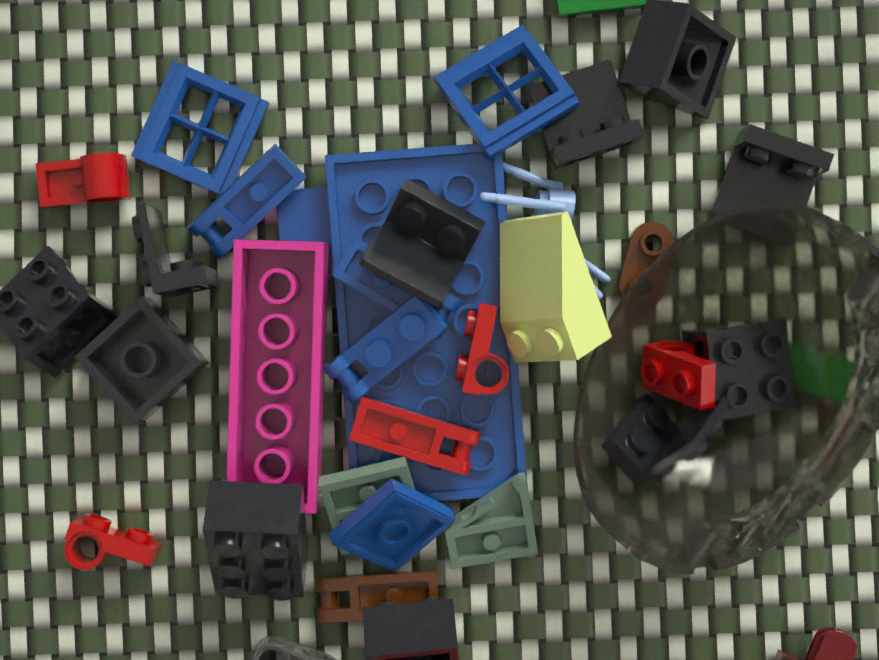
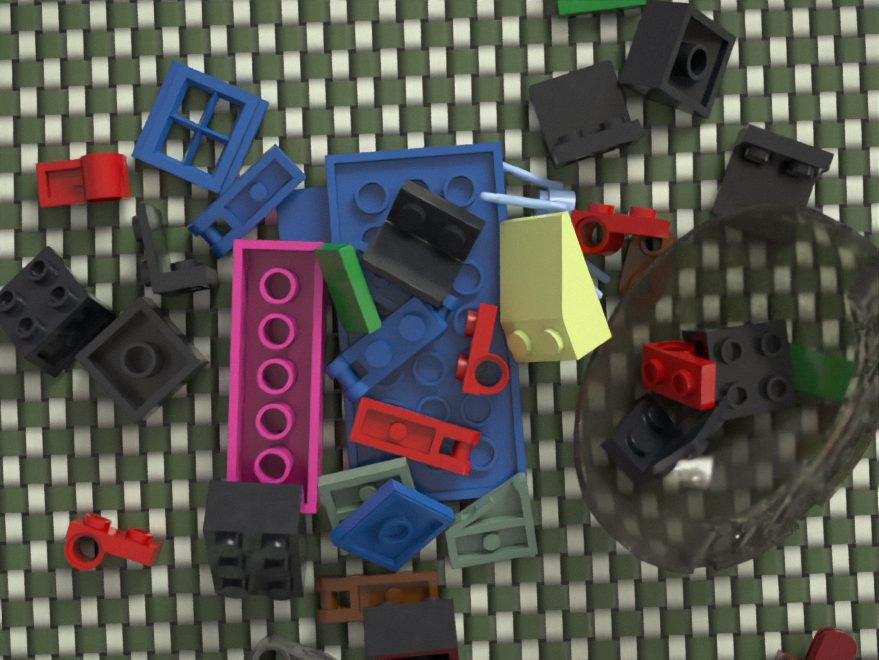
blue piece [434,25,580,160] -> none
none -> green tile [313,243,382,334]
none -> red plate [571,203,671,257]

